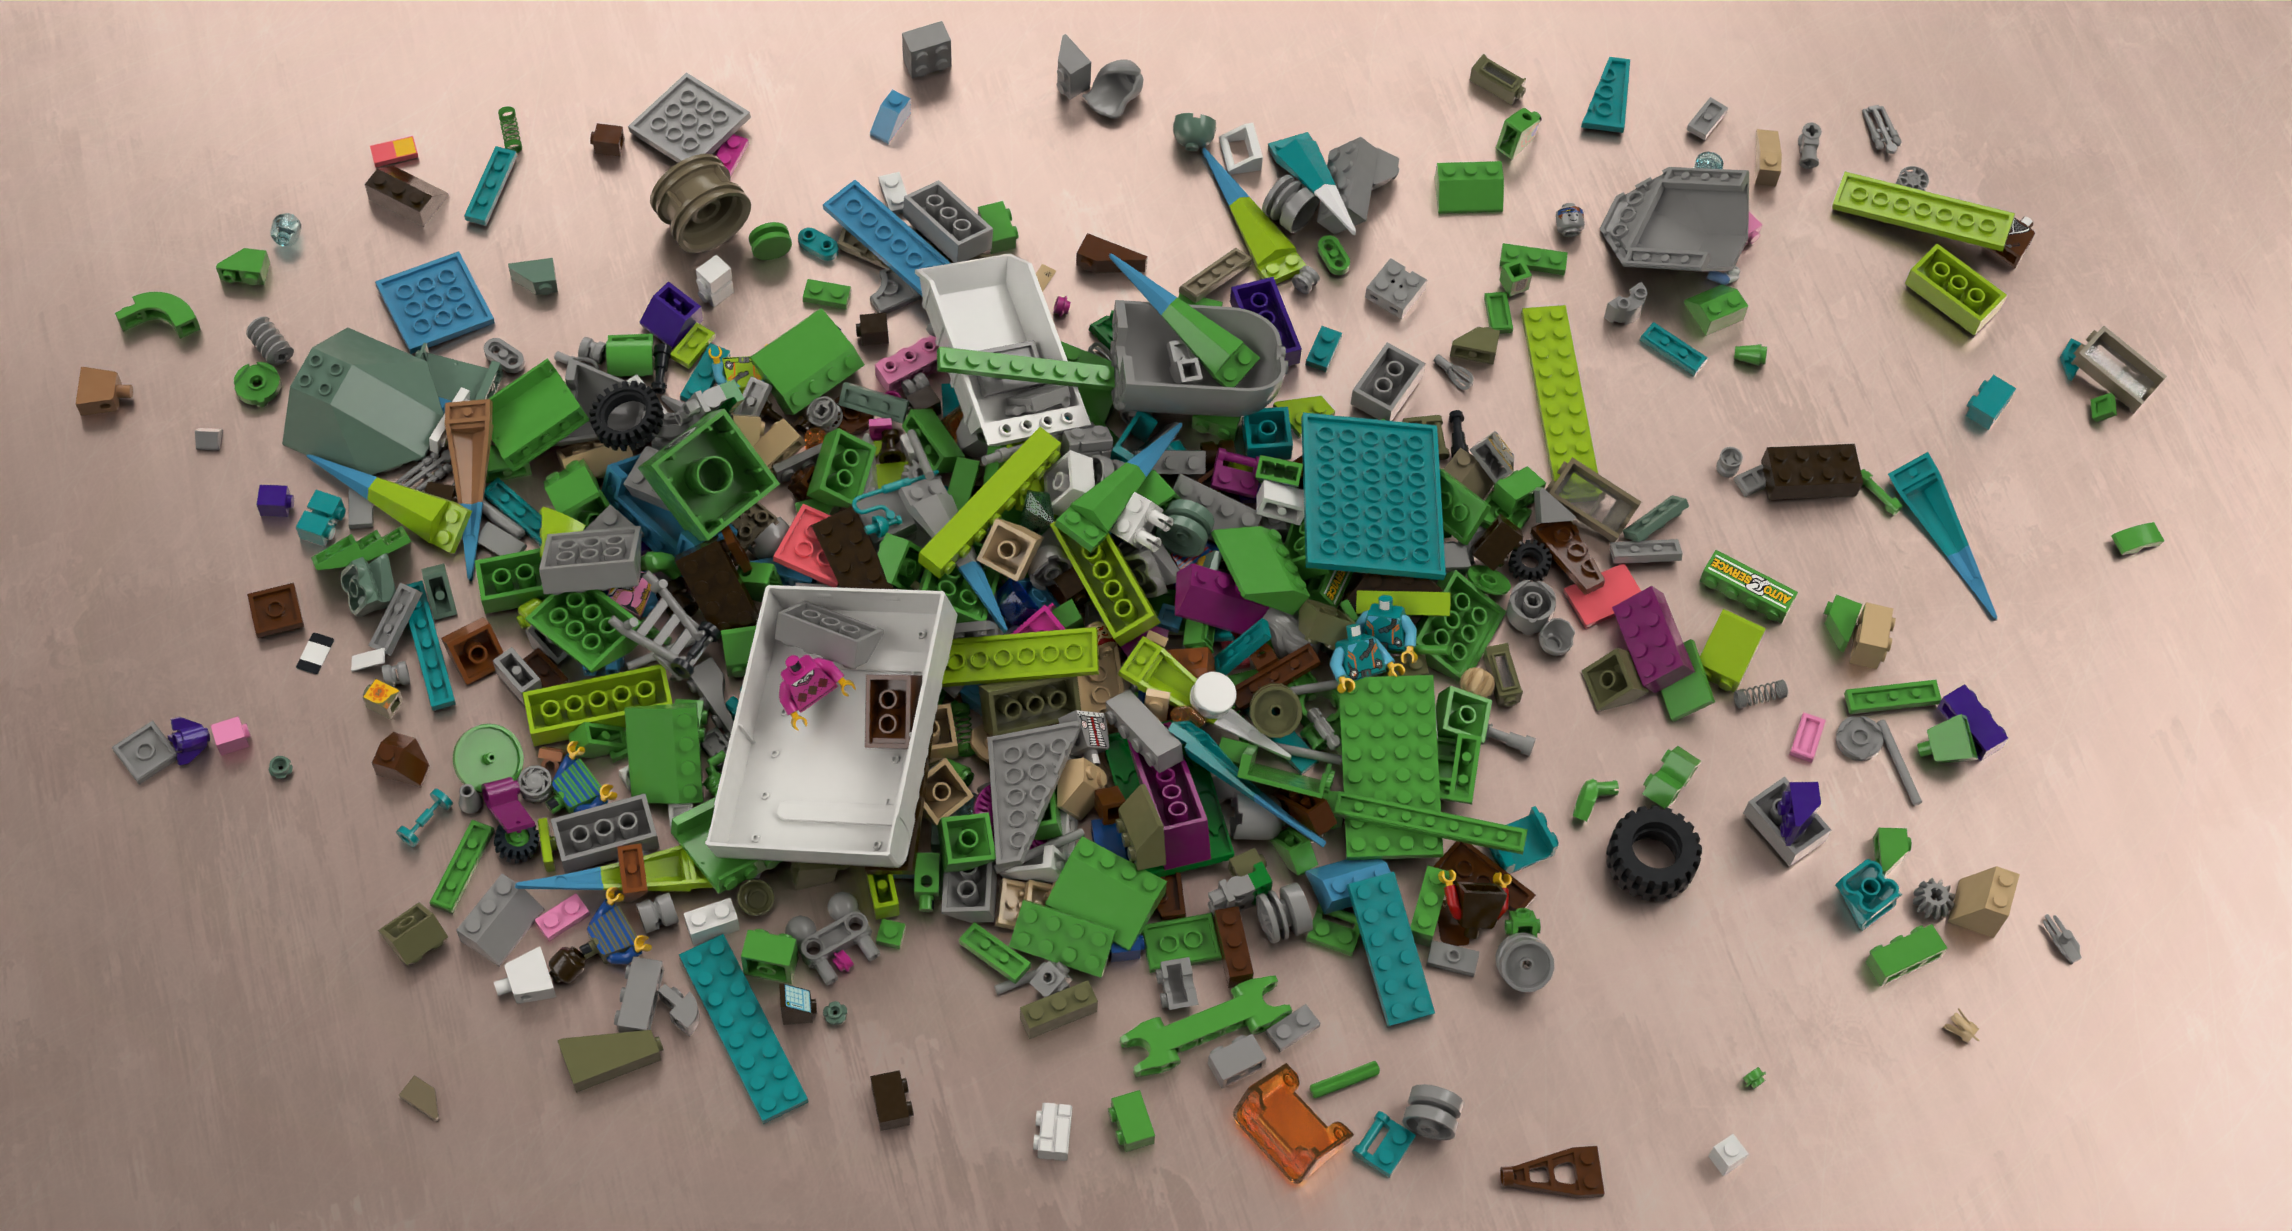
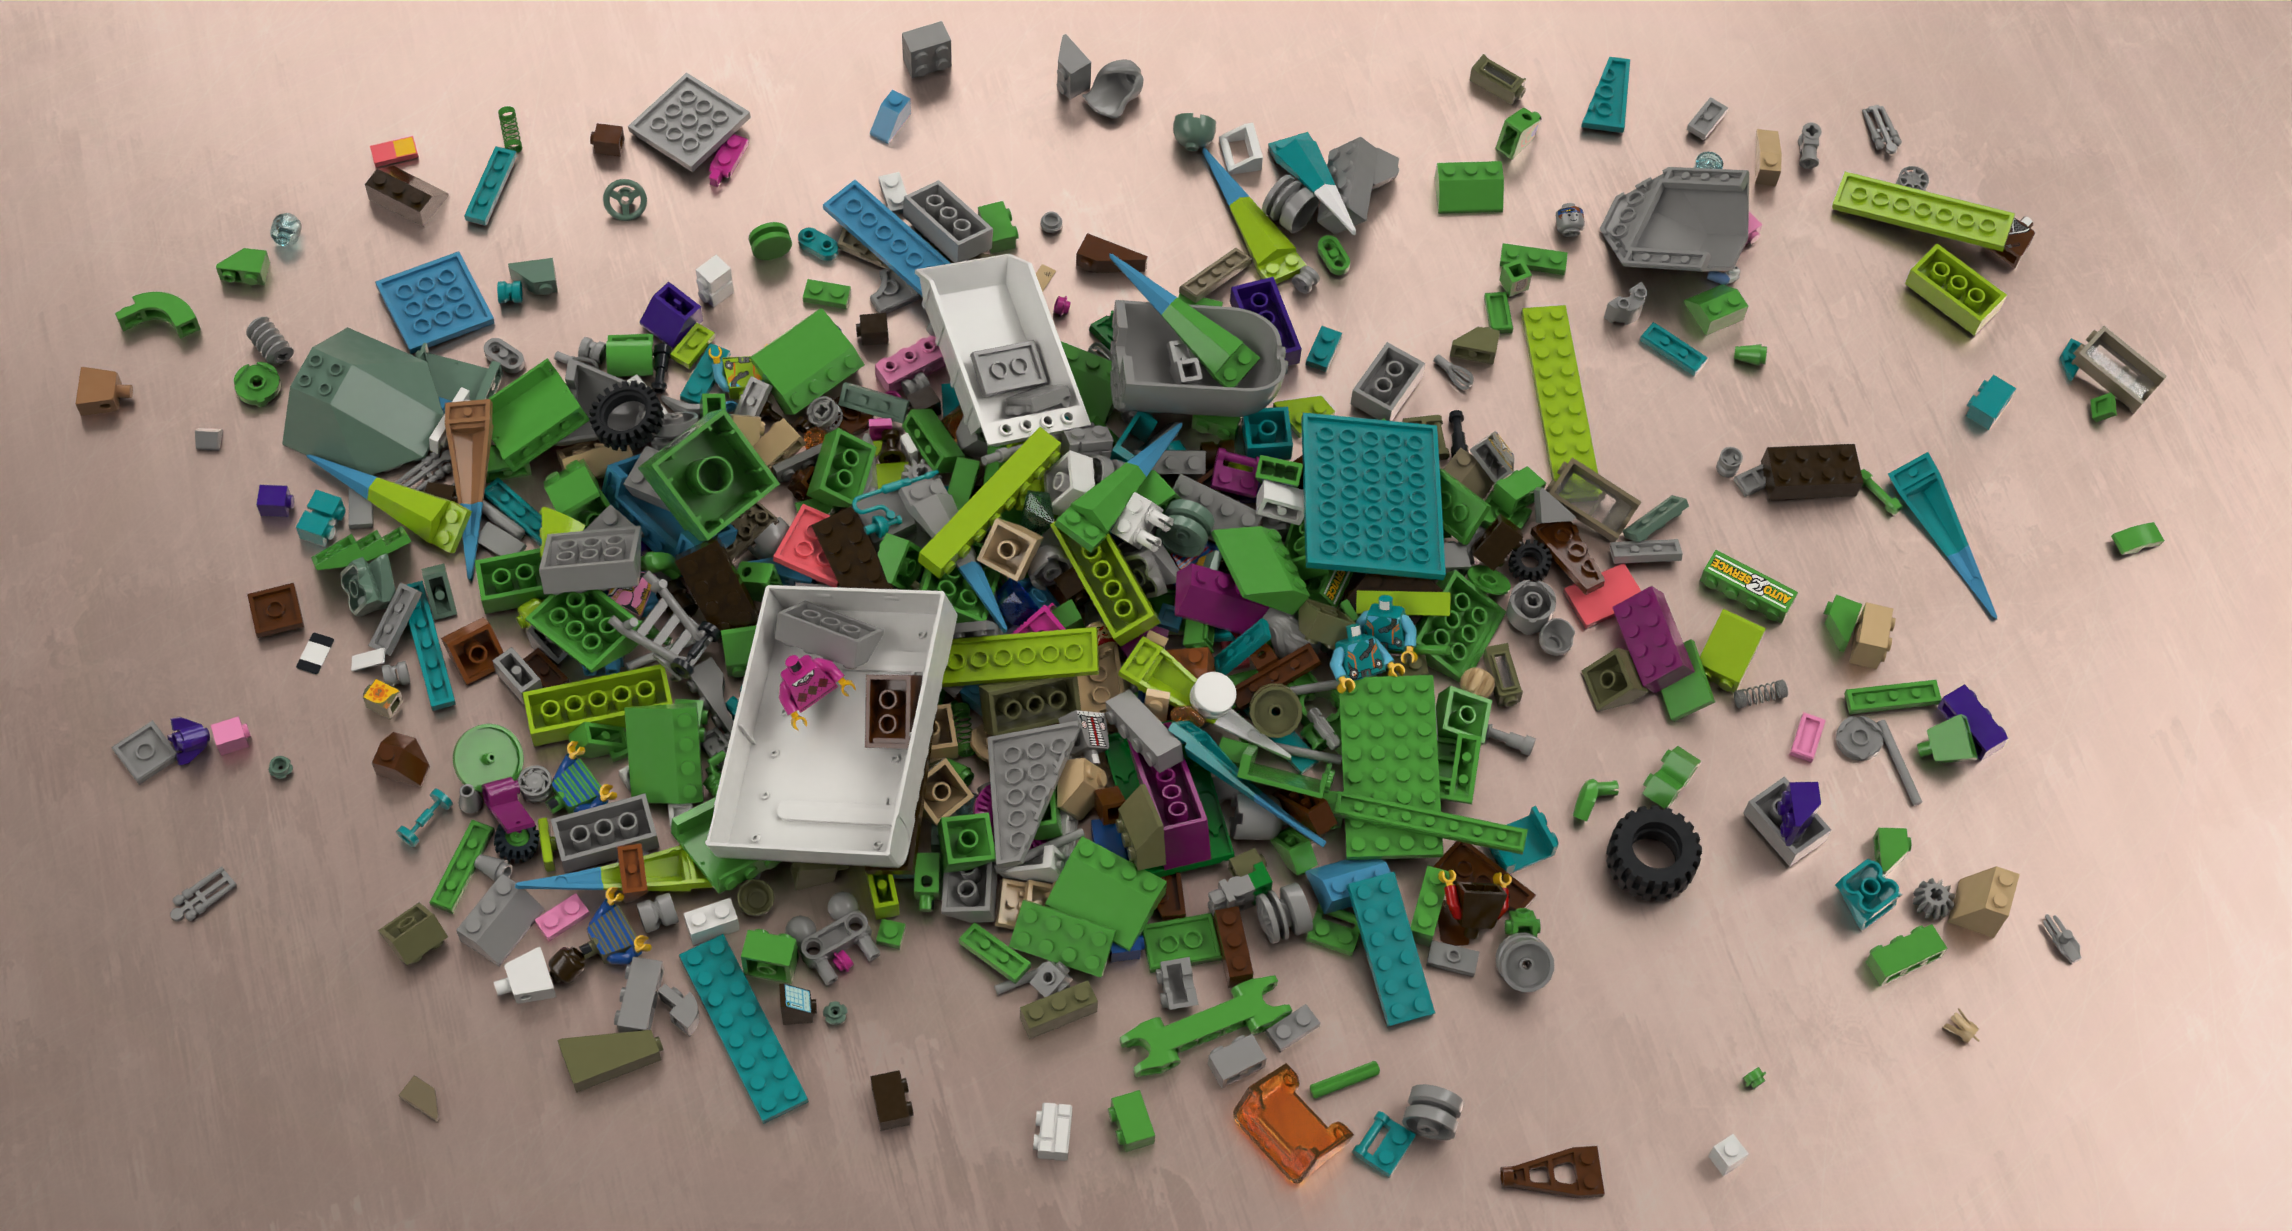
nougat tile [538,746,568,772] -> none
dark tan wheel [650,154,751,253] -> none
light grey hips [674,379,745,427] -> none
reddish brown plate [721,526,752,573] -> none
light grey bar [907,429,934,480] -> none
bright green plate [937,346,1115,391] -> none
light grey piece [1365,258,1427,319] -> none
none -> light grey piece [170,867,237,921]
none -> light grey cone [474,854,512,881]
none -> teal wheel [497,281,523,304]
none -> sand green piece [603,179,647,221]
none -> light grey plate [1040,212,1062,233]

